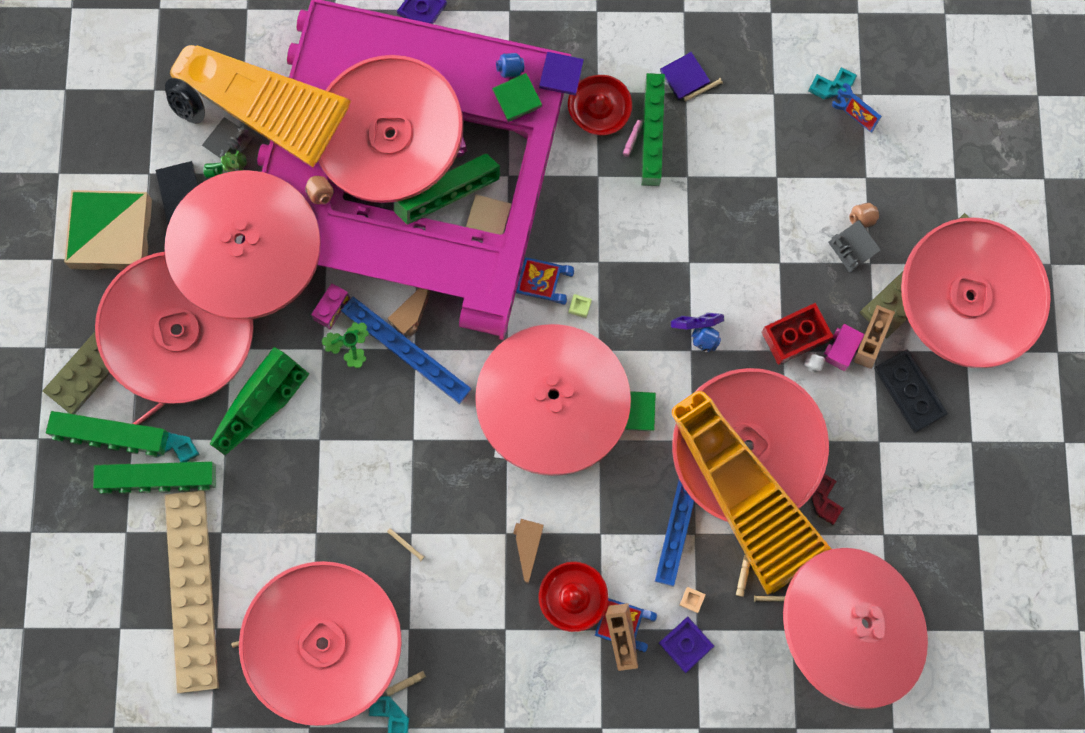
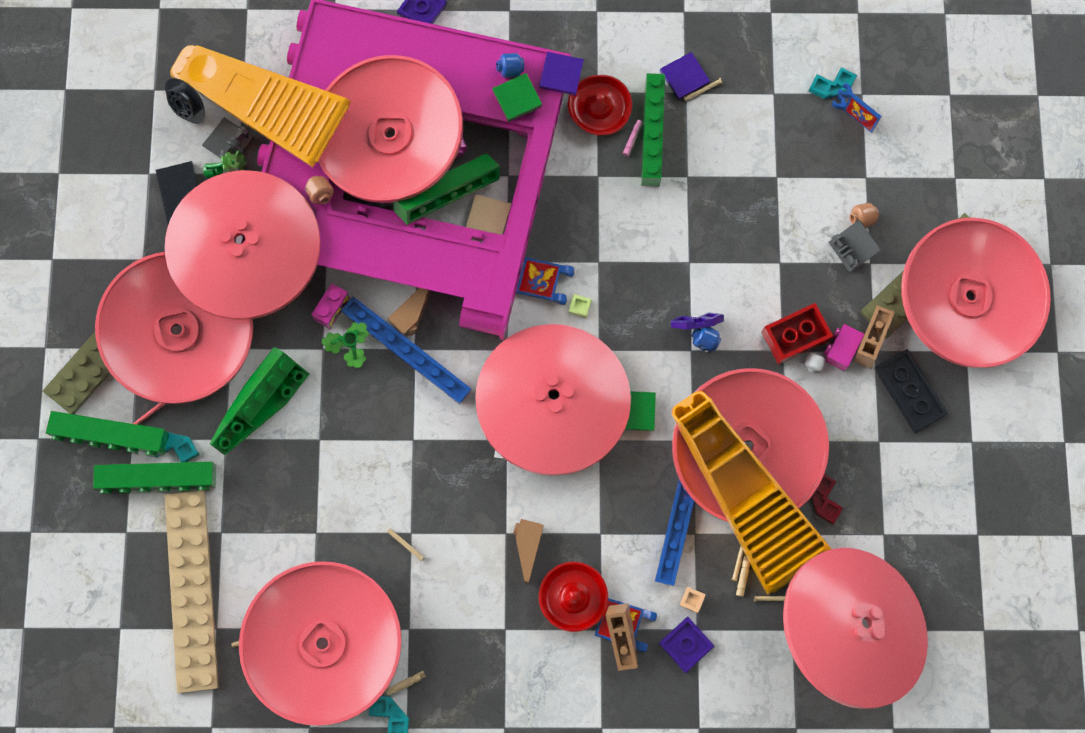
tile [64,190,152,270] -> none
none -> tan piece [731,546,744,582]

